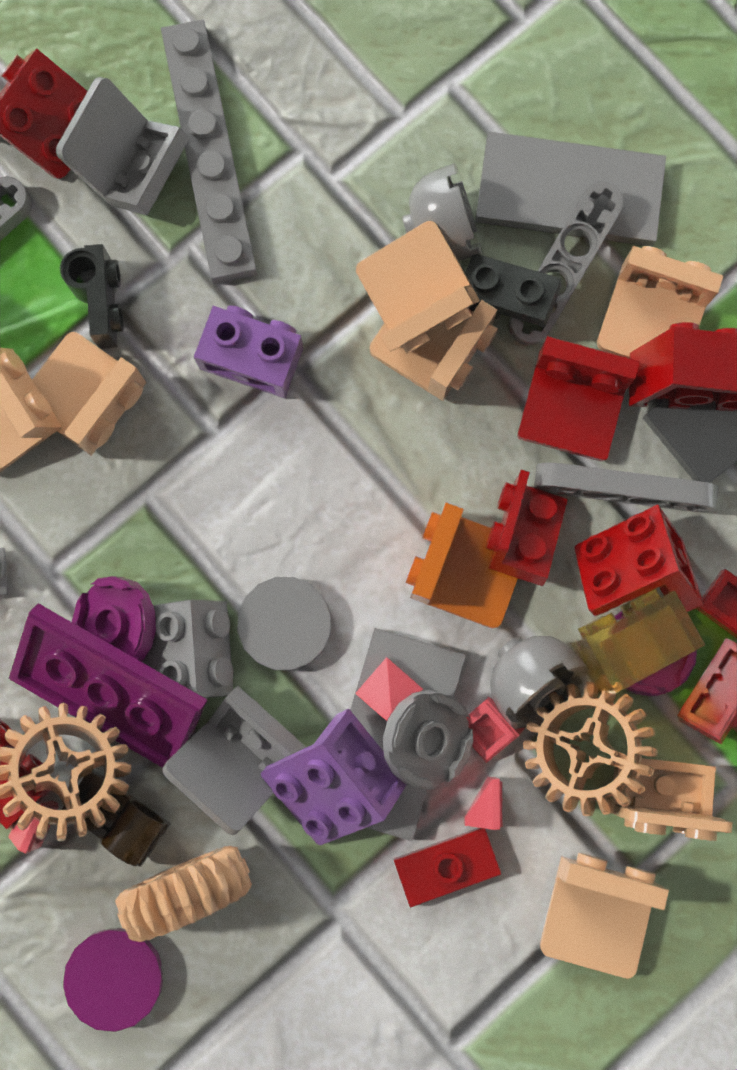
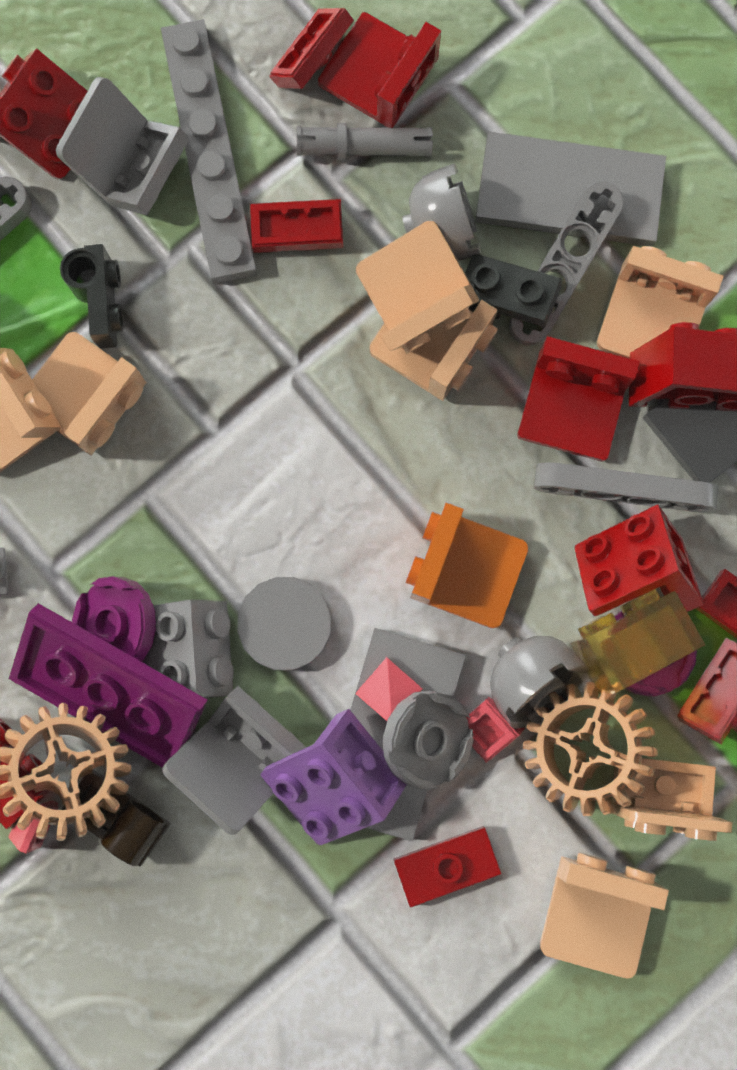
magenta tile [63,928,163,1032] -> none
light nougat gear [115,846,252,942] -> none
medium lavender brick [194,305,303,399] -> none
coral slope [464,777,503,830] -> none
red bracket [485,469,568,586] -> none
none -> red plate [250,199,344,253]
none -> red plate [269,8,354,89]
none -> light grey pin [297,123,433,160]
none -> red bracket [318,12,442,128]

